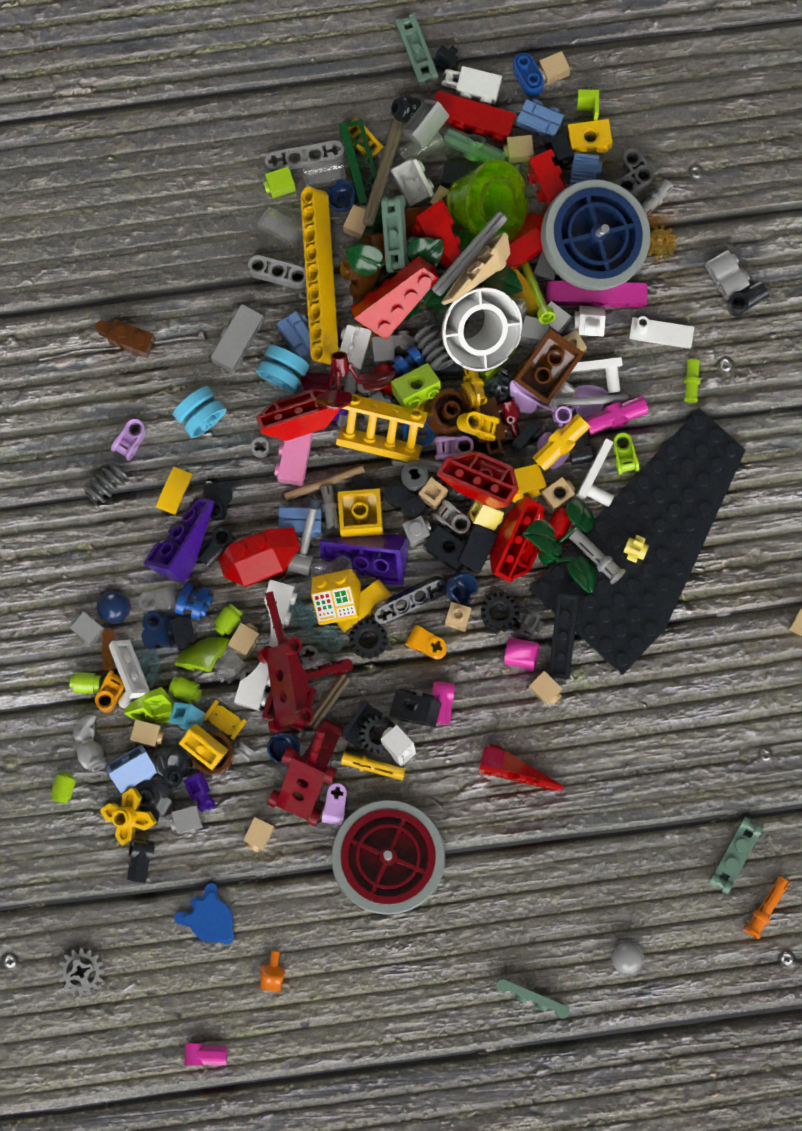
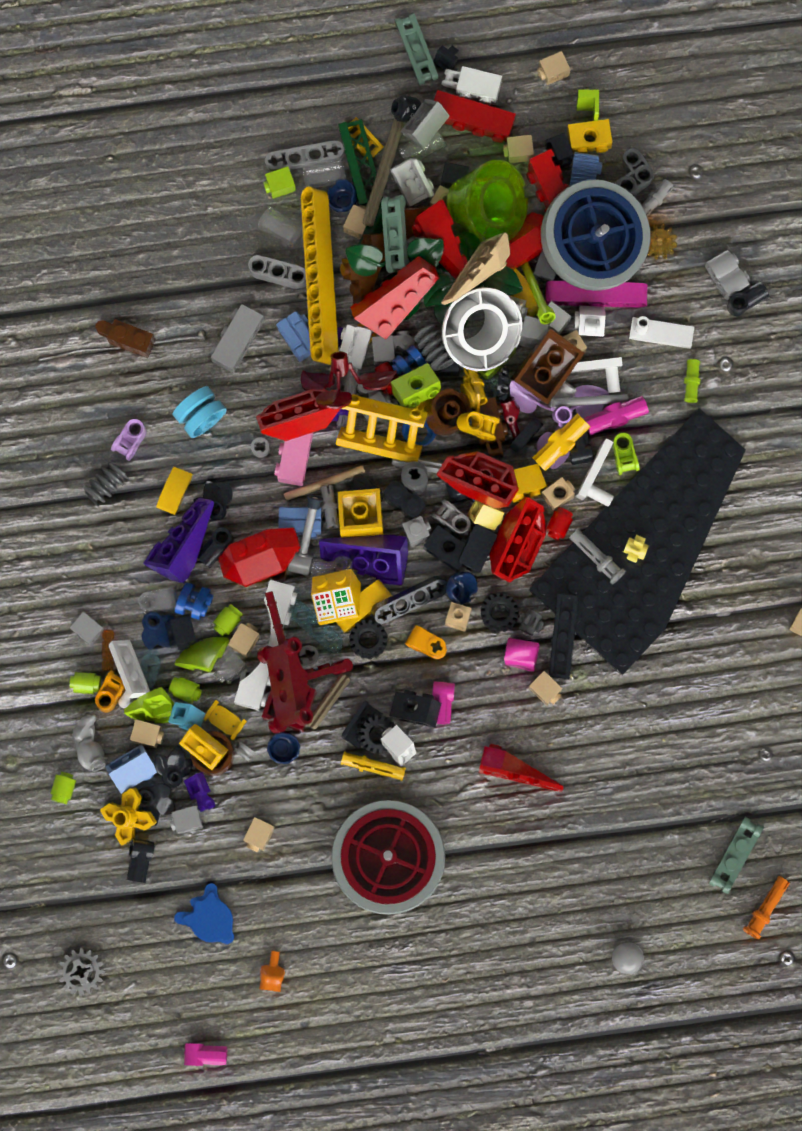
dark blue hair [96,591,131,623] -> none
medium azure wheel [256,345,310,393] -> none
dark red piece [267,718,344,827] -> none
lavender piece [322,783,347,825] -> none
tan brick [418,477,448,510] -> none
light grey axle [432,212,507,296] -> none
lavender piece [434,436,474,461] -> none
sand green piece [443,127,506,169] -> none
sand green plate [496,979,569,1019] -> none
blue brick [513,53,544,98] -> none
medium blue brick [516,99,564,139] -> none
dark green plant [522,499,596,594] -> none

